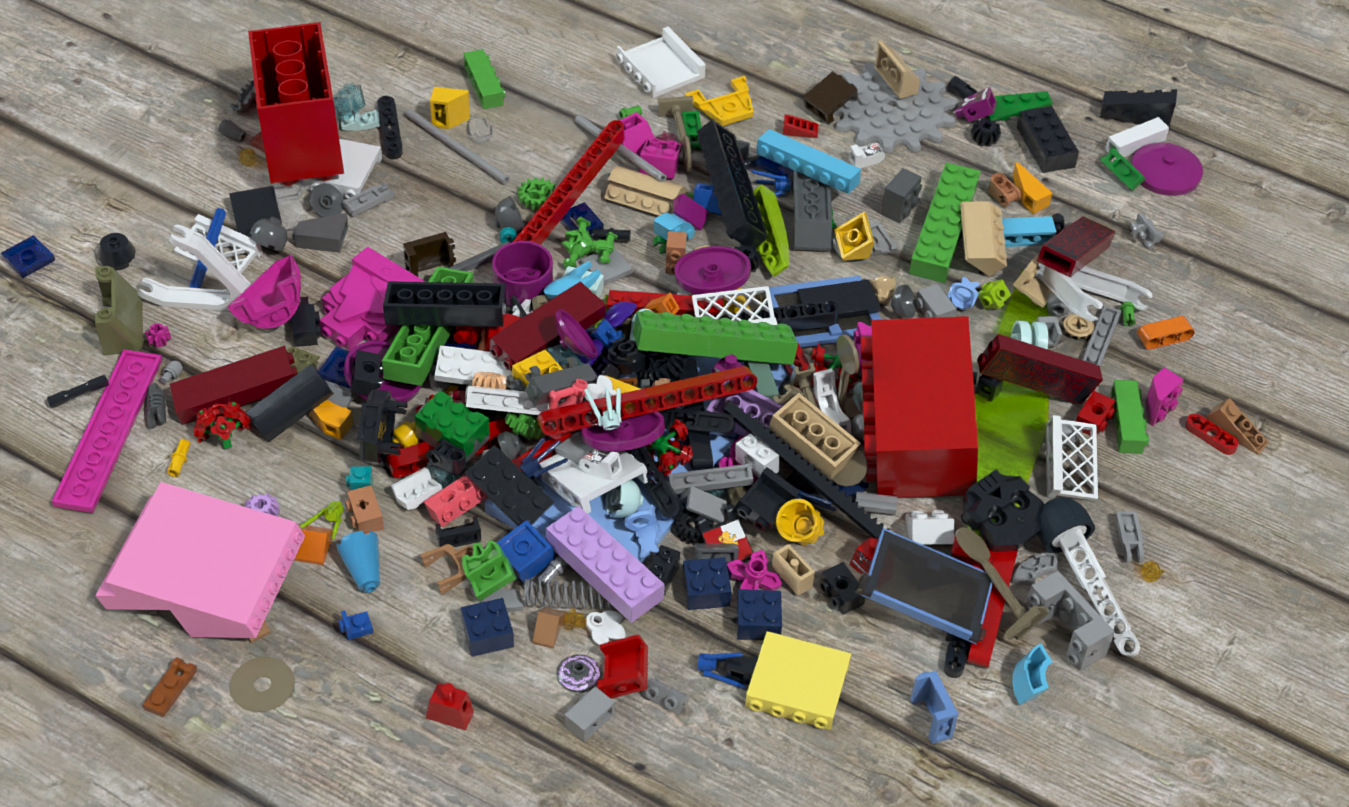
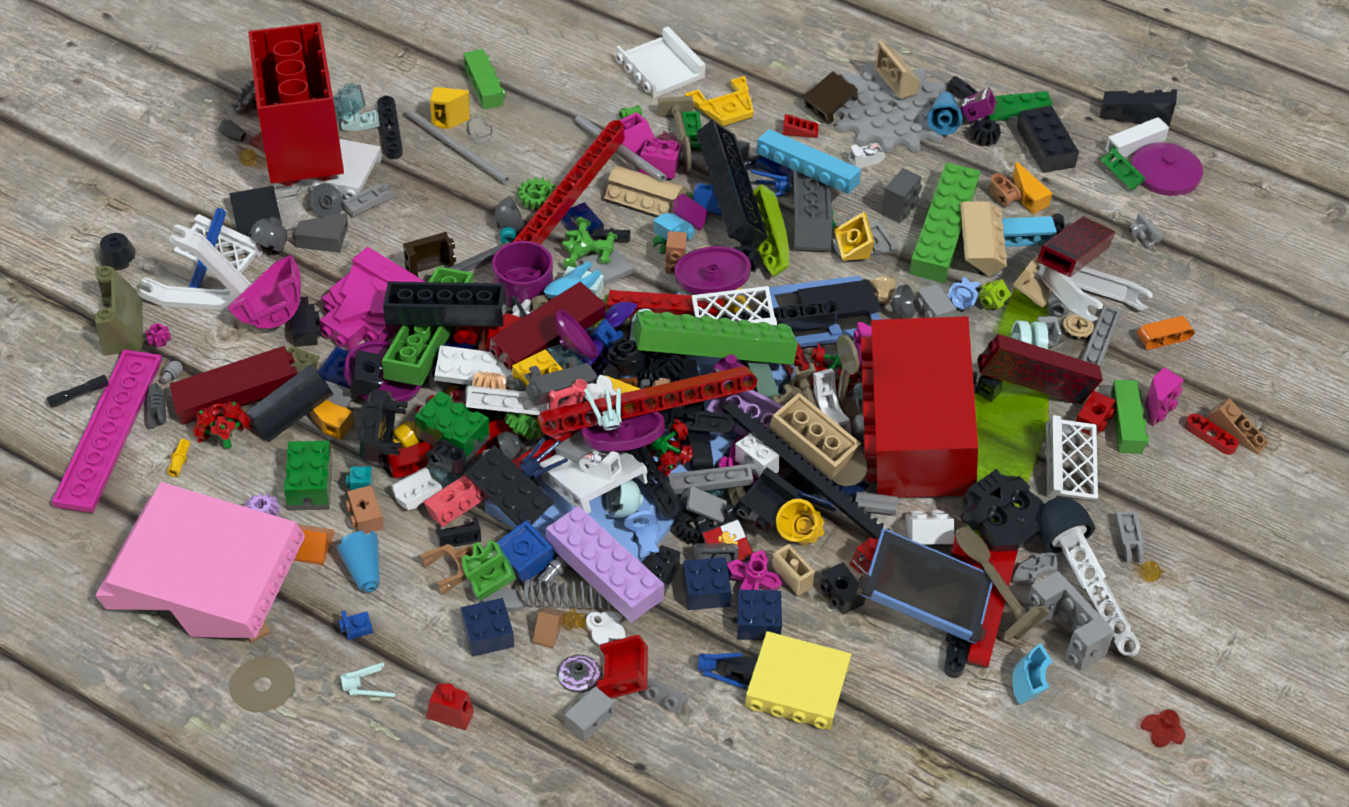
clear blue plate [1,235,55,278] -> none
dark orange plate [143,657,197,718] -> none
lime plant [300,501,344,540] -> none
orange brick [645,292,680,315] -> none
medium blue panel [910,671,958,744] -> none
bright green pin [1120,301,1136,326] -> none
none -> green piece [284,440,333,511]
none -> light aqua plant [341,663,396,697]
none -> dark azure cone [927,92,963,135]
none -> clear red plate [1140,709,1185,748]

